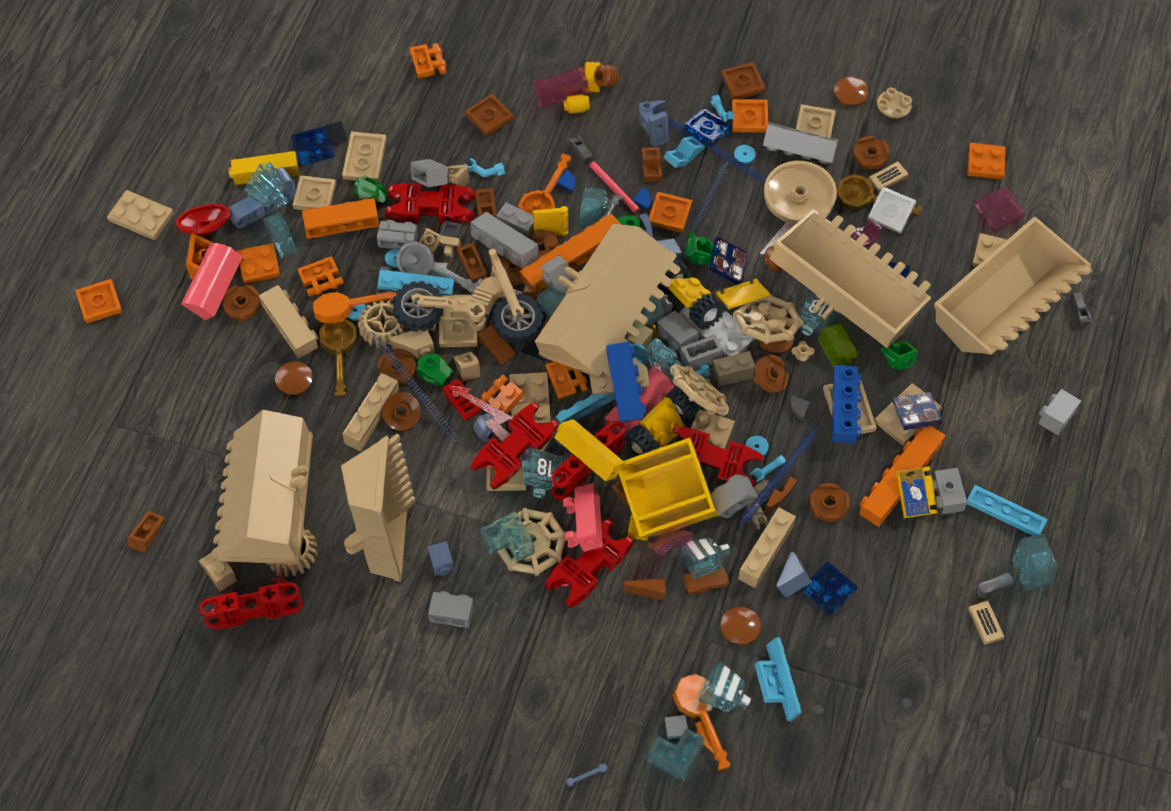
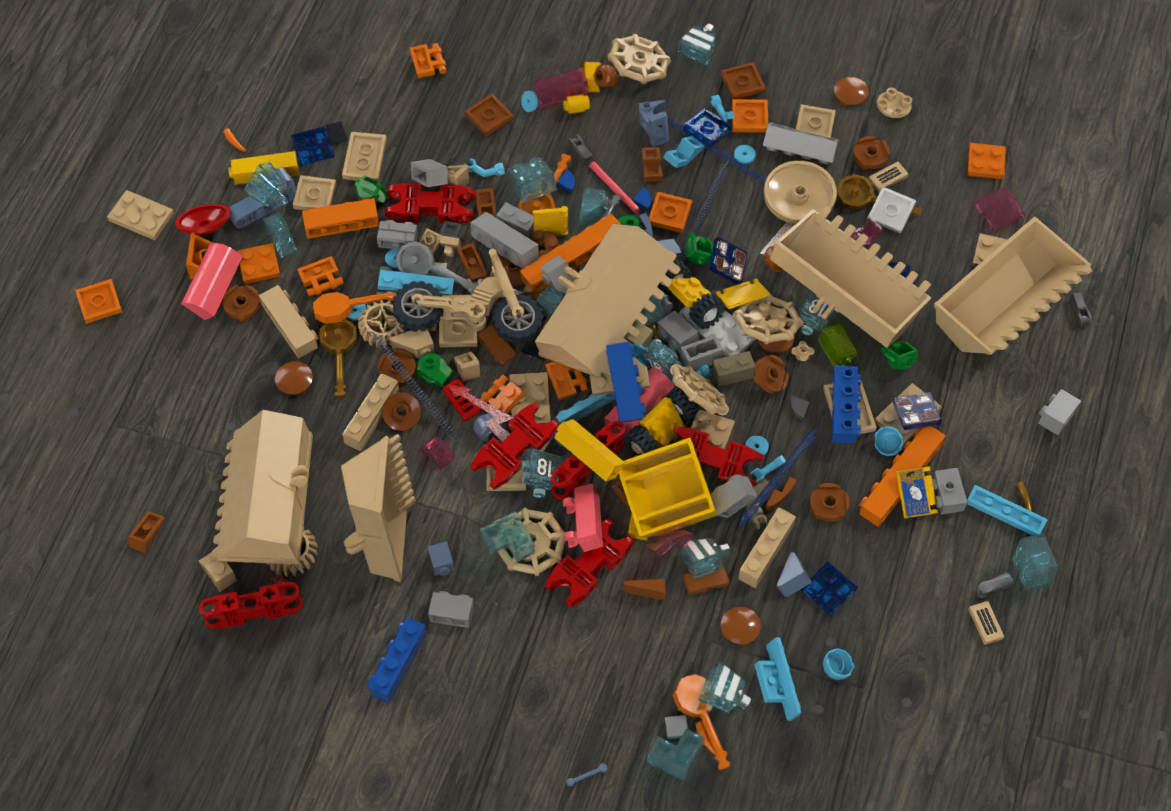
none -> orange helmet [223,128,246,152]
none -> blue brick [368,617,427,704]
none -> clear pink bracket [421,437,455,469]
none -> clear light blue brick [507,157,557,202]
none -> medium azure wheel [521,91,538,112]
none -> tan plate [607,34,671,84]
none -> clear light blue torso [678,24,717,65]
none -> medium azure hair [823,648,854,680]
none -> medium azure hair [874,426,904,456]
none -> pearl gold helmet [1015,481,1032,512]

